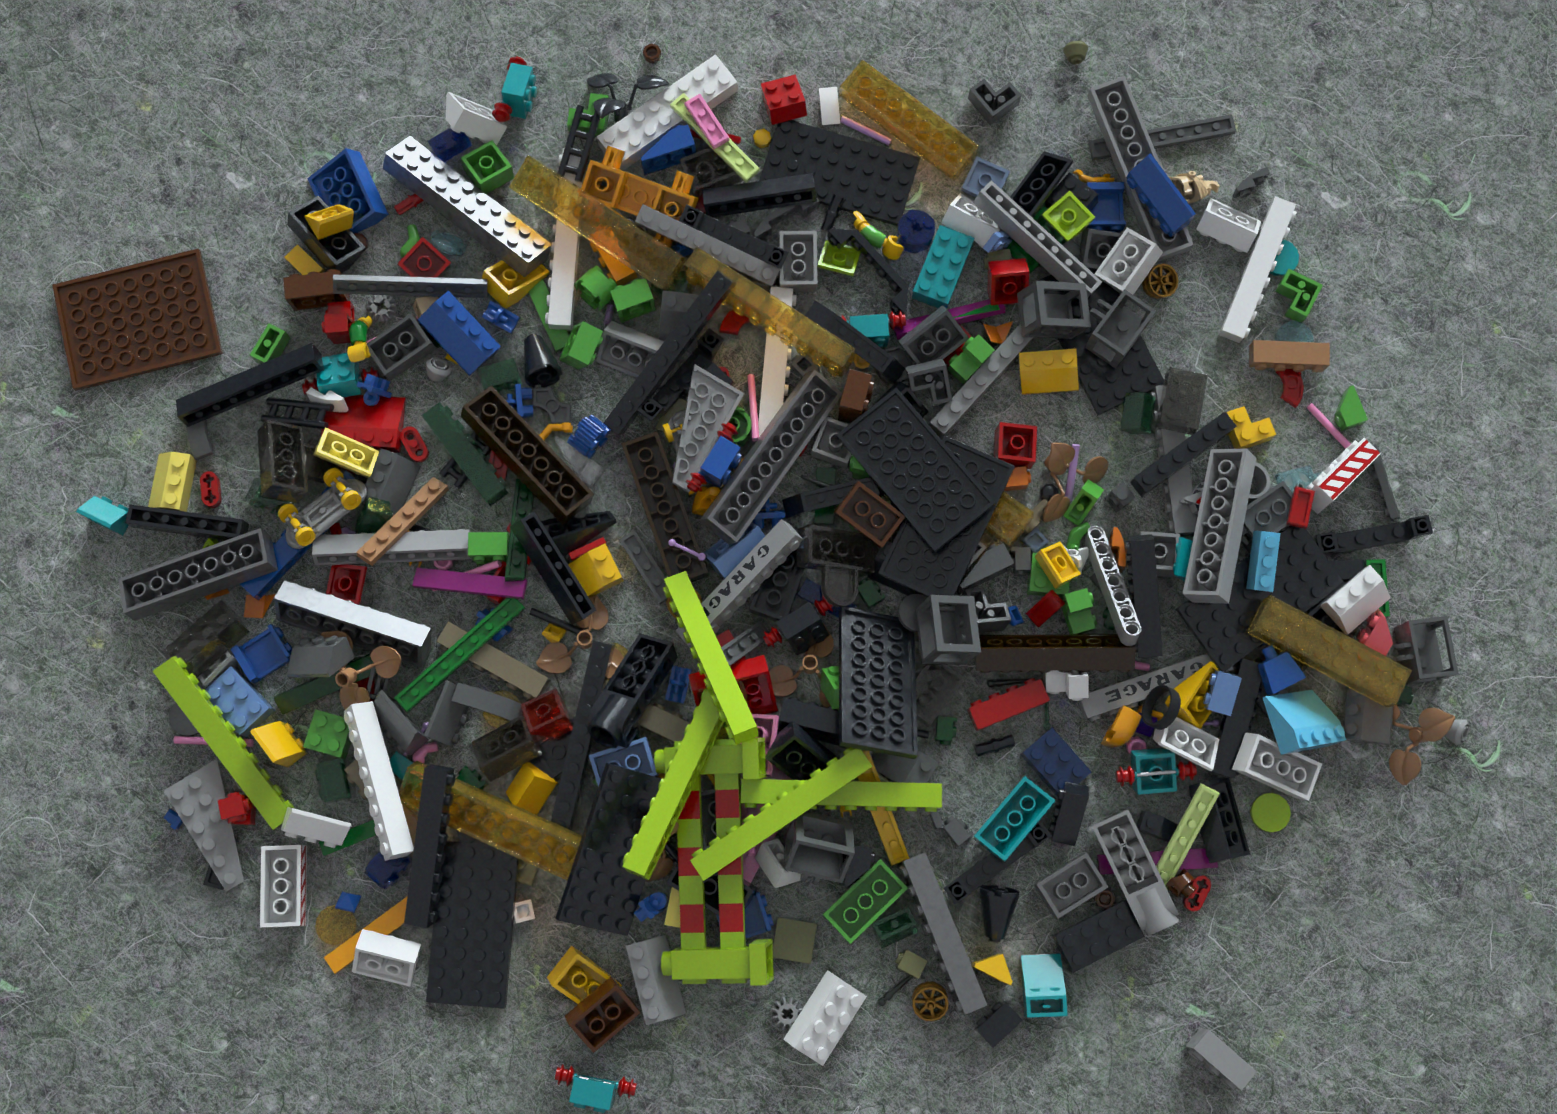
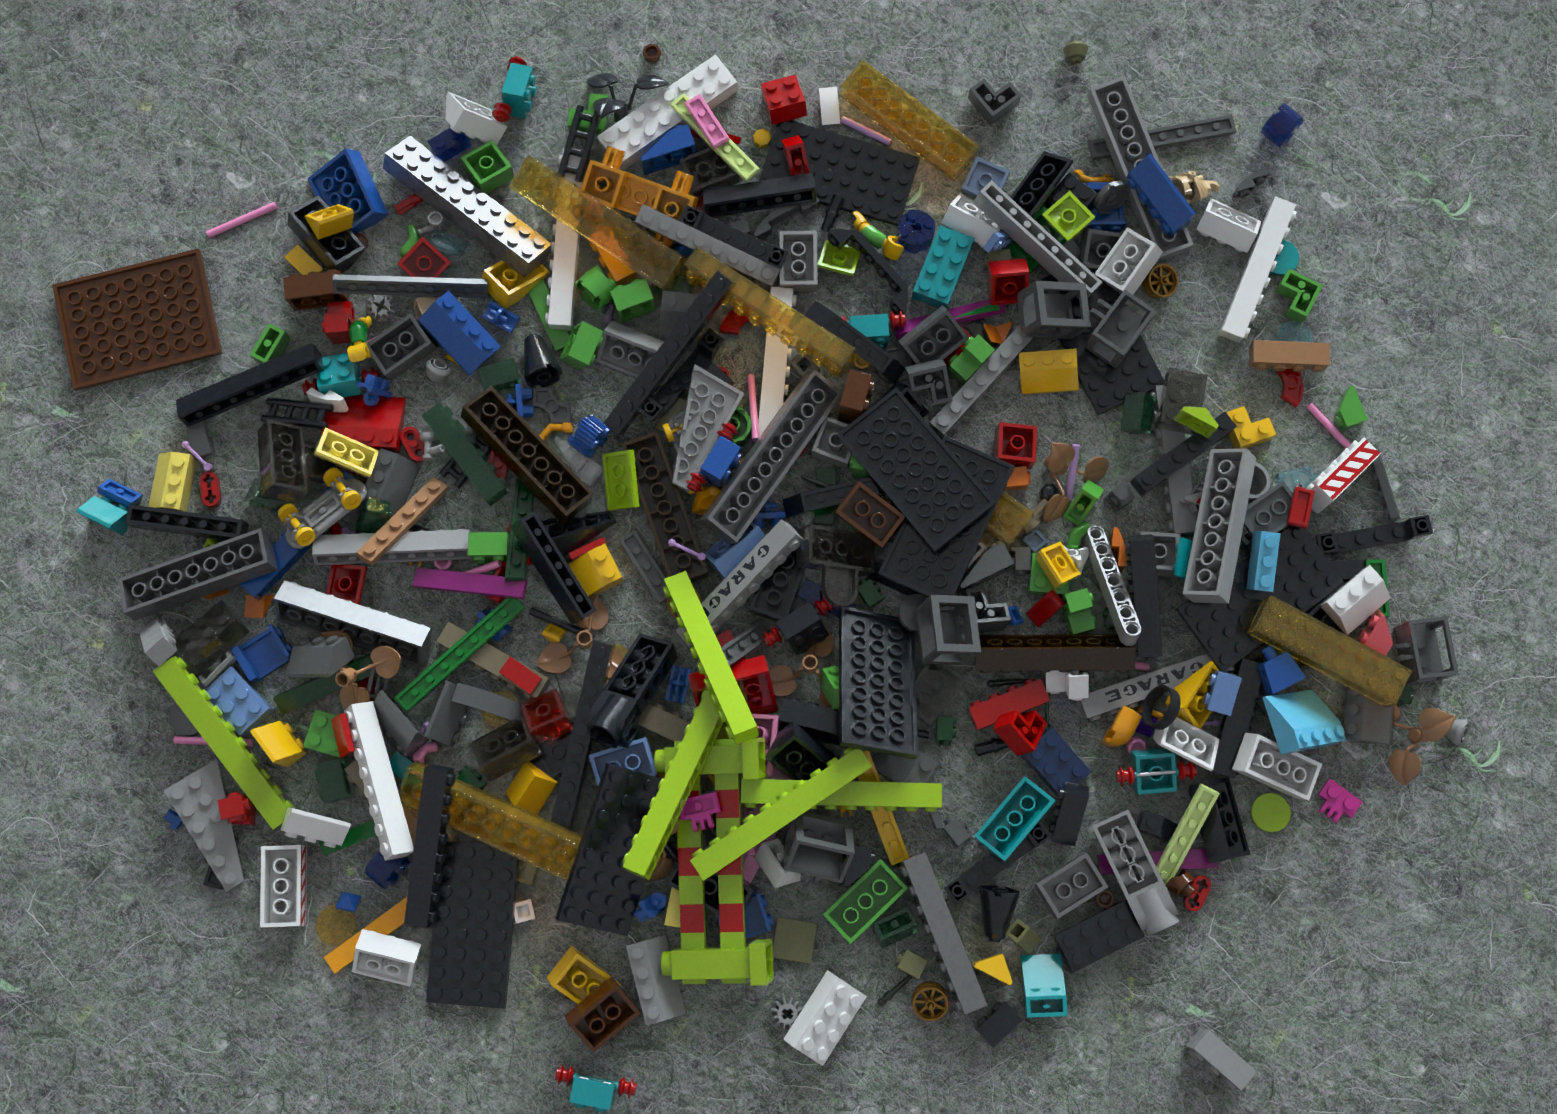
none -> blue plate [97,479,142,508]
none -> light grey brick [139,616,177,666]
none -> lavender hinge [181,441,212,471]
none -> bright pink bar [206,202,278,238]
none -> red tile [331,713,355,757]
none -> light grey piece [417,211,443,236]
none -> light grey piece [420,432,445,461]
none -> red tile [499,656,542,695]
none -> lime tile [602,450,640,511]
none -> dark pink hinge [680,792,721,832]
none -> red slope [781,135,810,176]
none -> red brick [993,710,1047,756]
none -> olive brick [1005,918,1041,954]
none -> dark grey tile [1094,181,1129,214]
none -> lime slope [1174,407,1219,438]
none -> clear blue brick [1260,103,1305,147]
none -> dark pink hinge [1317,778,1362,823]

